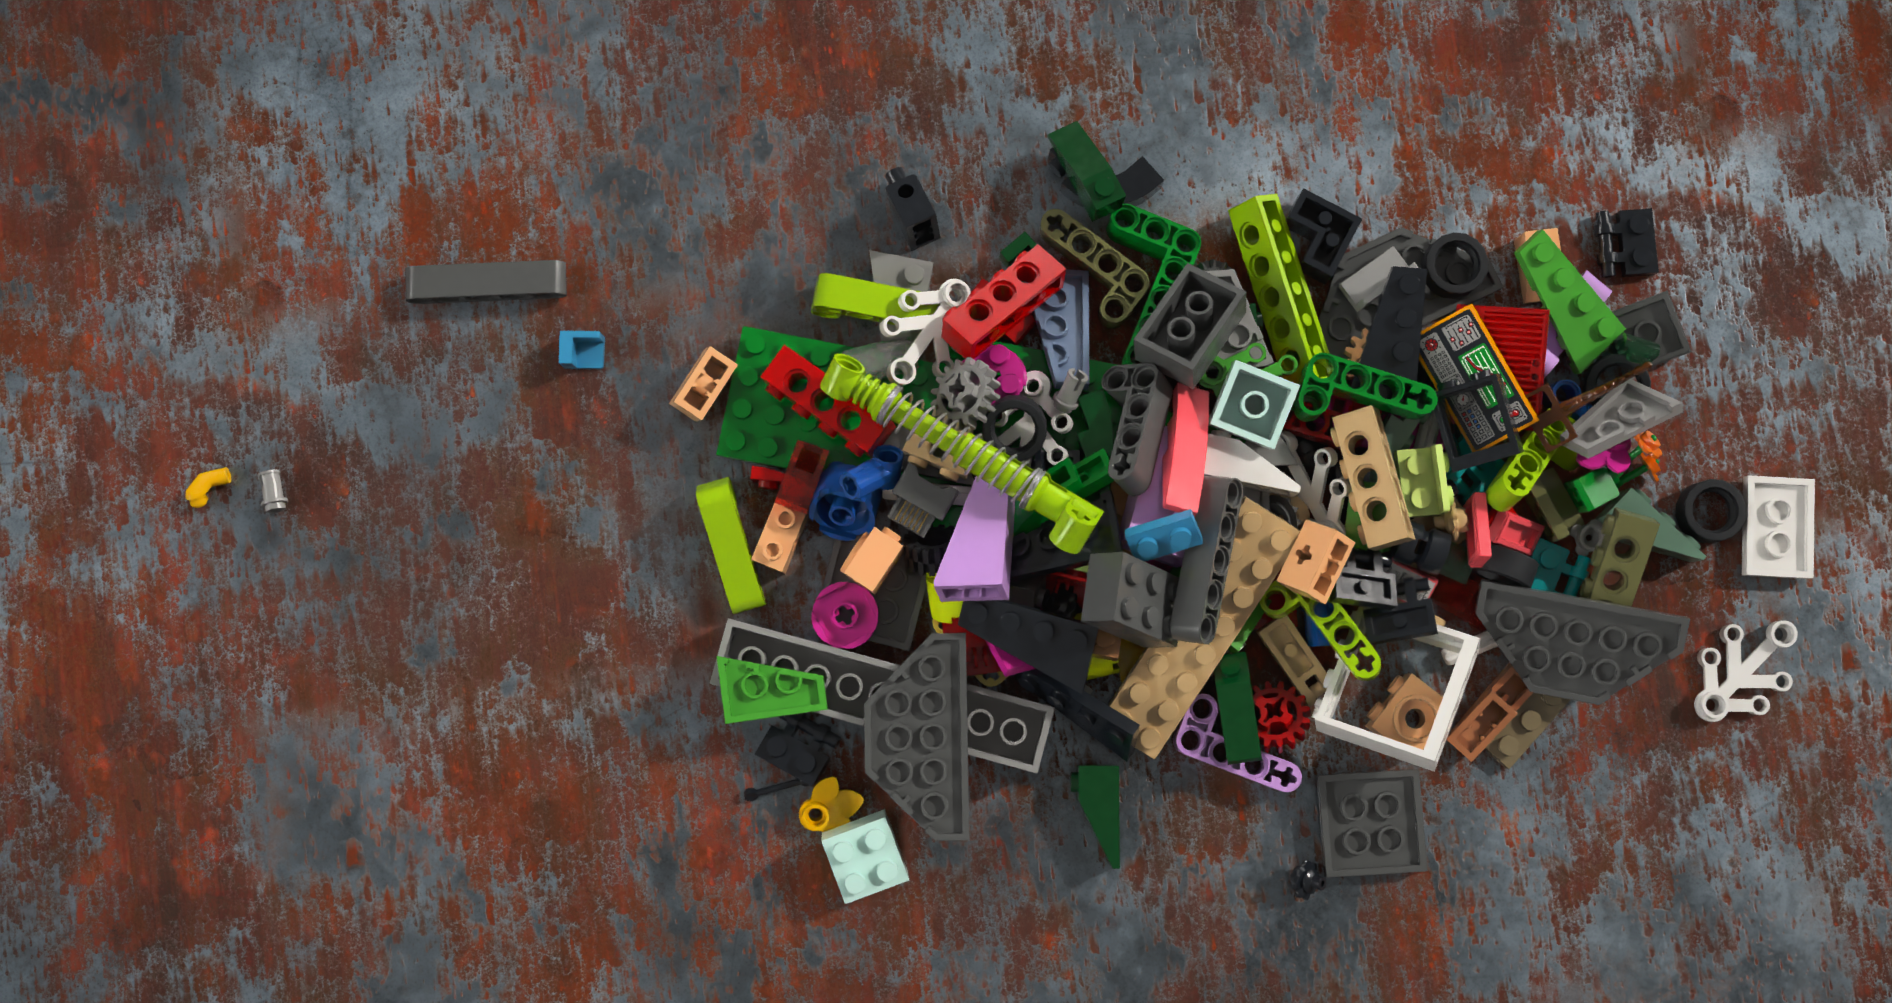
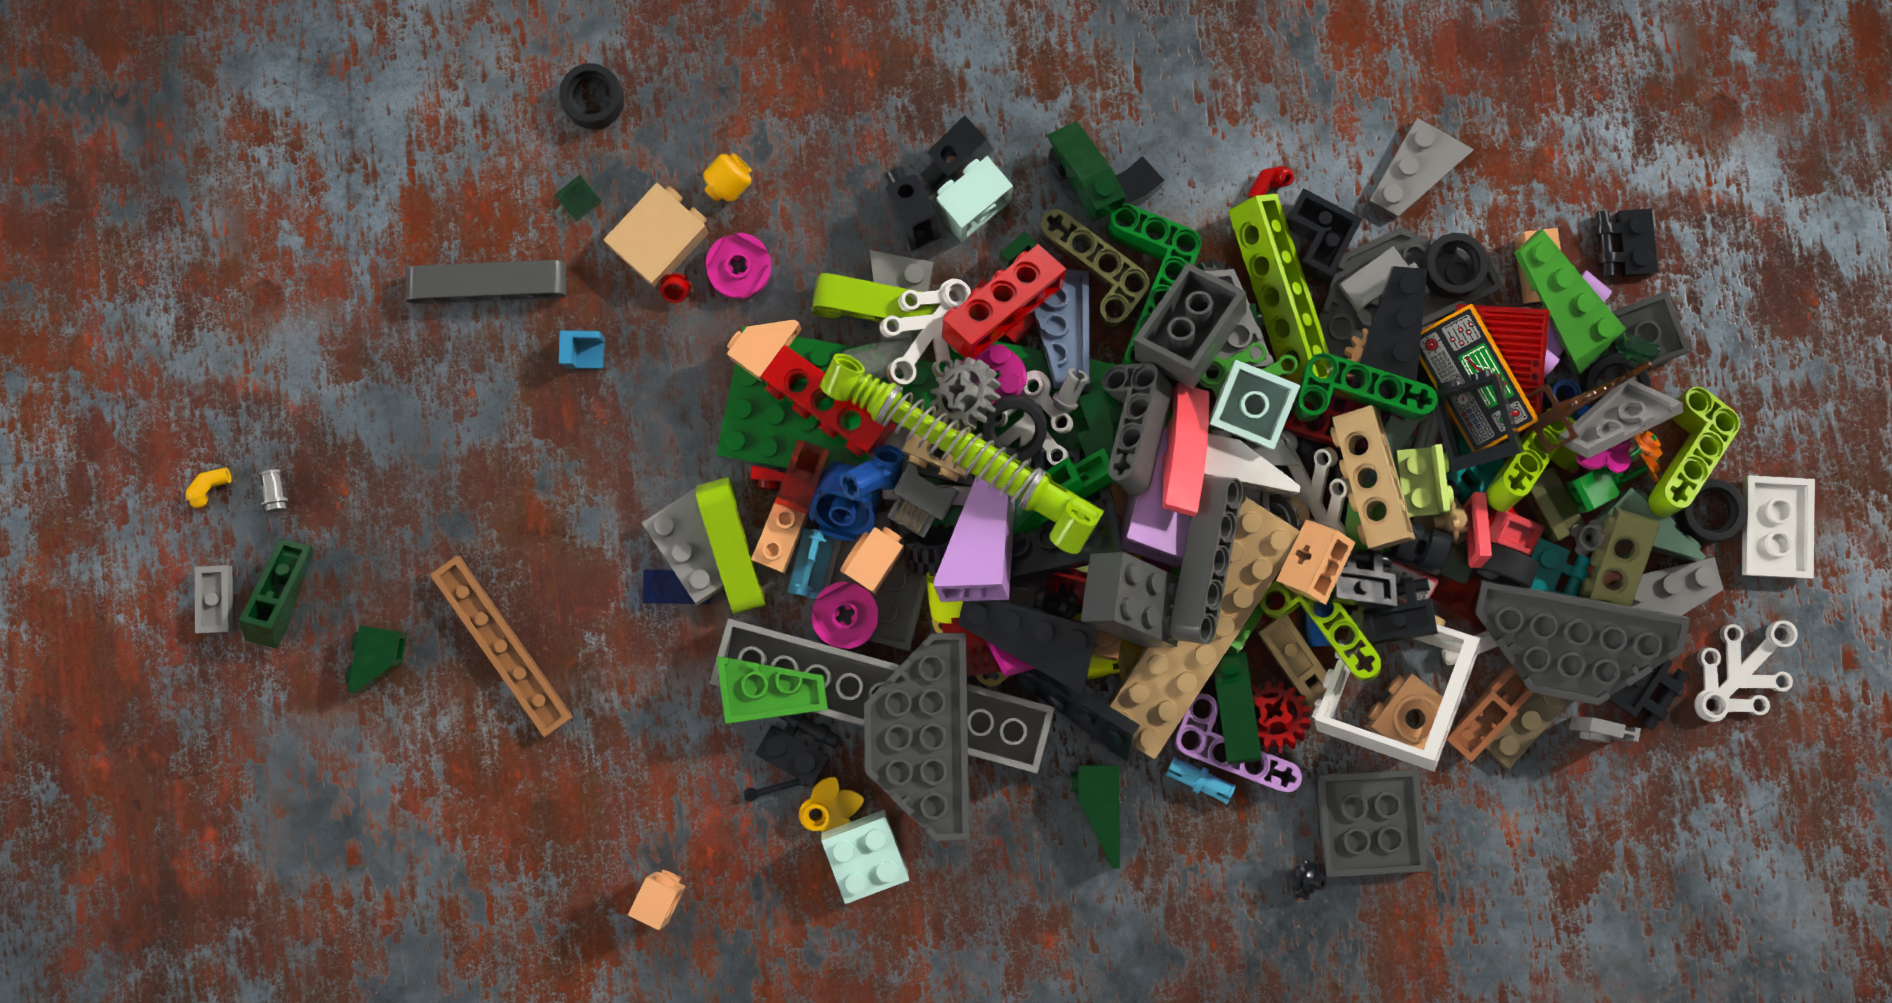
light nougat brick [669,346,738,422] -> none
dark azure plate [1125,509,1203,562] -> none
none -> light grey plate [194,565,233,634]
none -> dark green slope [239,538,312,649]
none -> dark green slope [345,625,408,693]
none -> medium nougat plate [430,555,574,738]
none -> clear green tile [555,175,602,222]
none -> black tyre [559,63,624,129]
none -> tan brick [603,183,709,290]
none -> light nougat brick [628,870,686,930]
none -> light grey wing [642,487,724,606]
none -> clear blue tile [643,570,711,605]
none -> red plate [660,273,692,303]
none -> yellow head [703,153,752,202]
none -> dark pink plate [706,233,772,300]
none -> light nougat slope [727,320,802,382]
none -> medium azure hinge [788,528,835,599]
none -> black torso [920,115,993,188]
none -> light aqua brick [936,156,1013,243]
none -> medium azure pin [1165,756,1236,805]
none -> red arm [1247,166,1294,199]
none -> light grey wing [1367,118,1474,219]
none -> light grey plate [1569,717,1641,743]
none -> black plate [1608,659,1689,731]
none -> light grey wing [1614,557,1724,616]
none -> lime beam [1648,387,1740,518]

